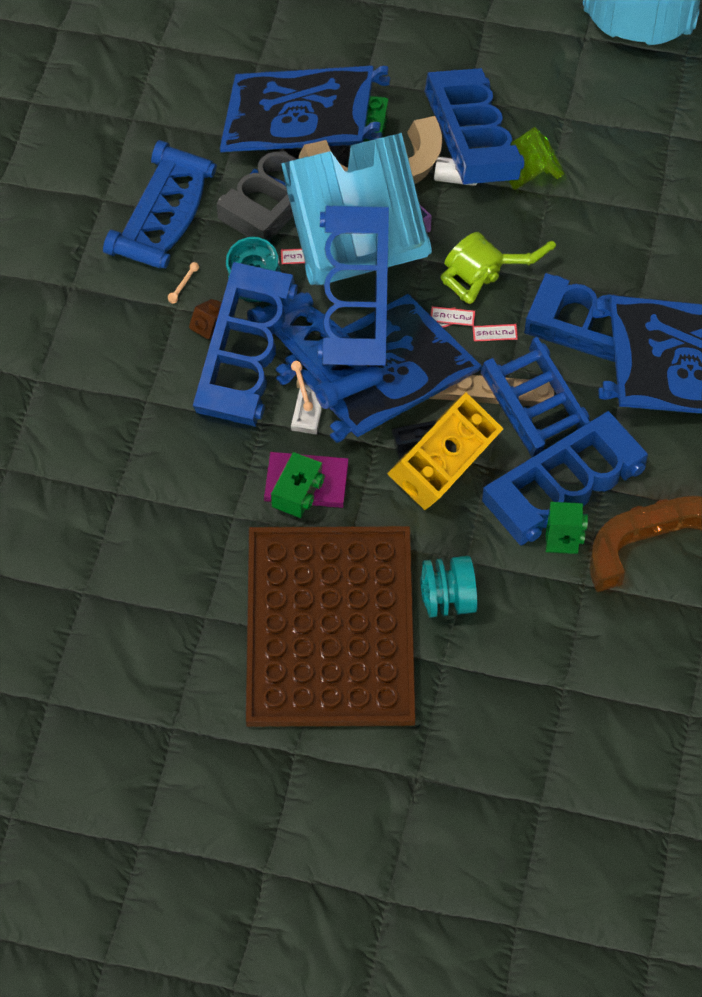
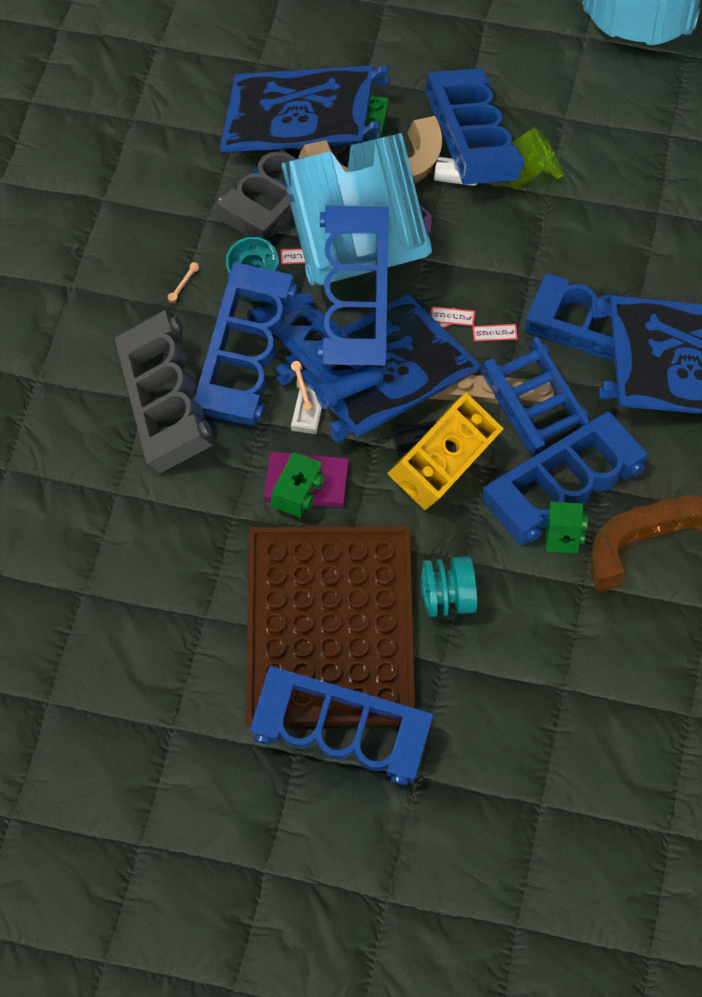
blue piece [103,140,217,269] -> none
reddish brown bracket [189,299,222,339] -> none
lime piece [440,232,556,304] -> none
none -> dark grey fence [115,310,213,473]
none -> blue fence [250,666,433,786]

